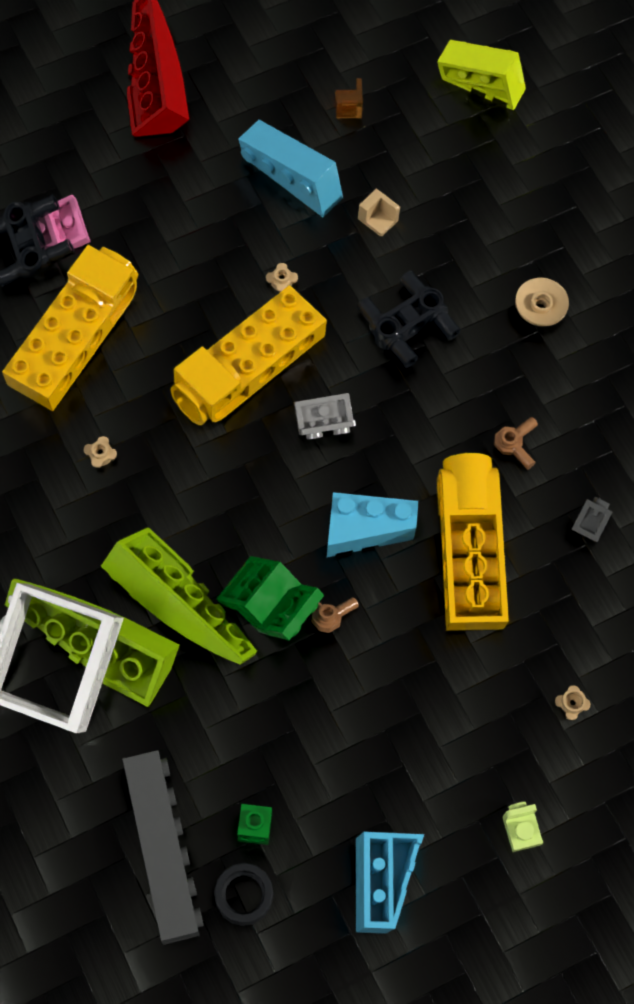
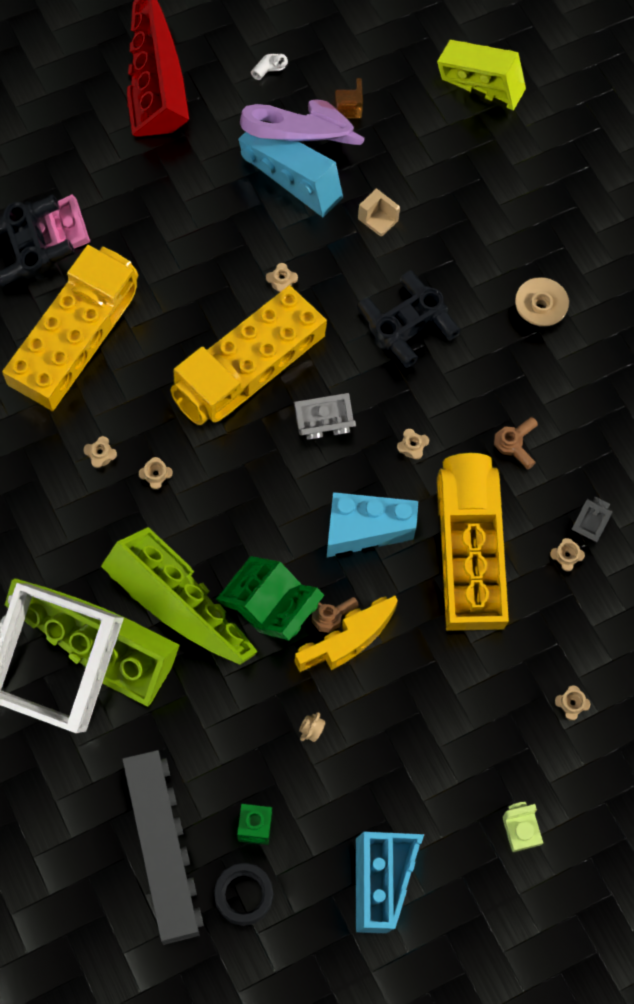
none -> tan plate [139,457,173,489]
none -> lavender animal [240,100,364,145]
none -> white arm [251,54,288,80]
none -> yellow slope [295,596,398,672]
none -> tan plate [299,712,325,742]
none -> tan plate [397,429,429,459]
none -> tan plate [550,538,585,571]

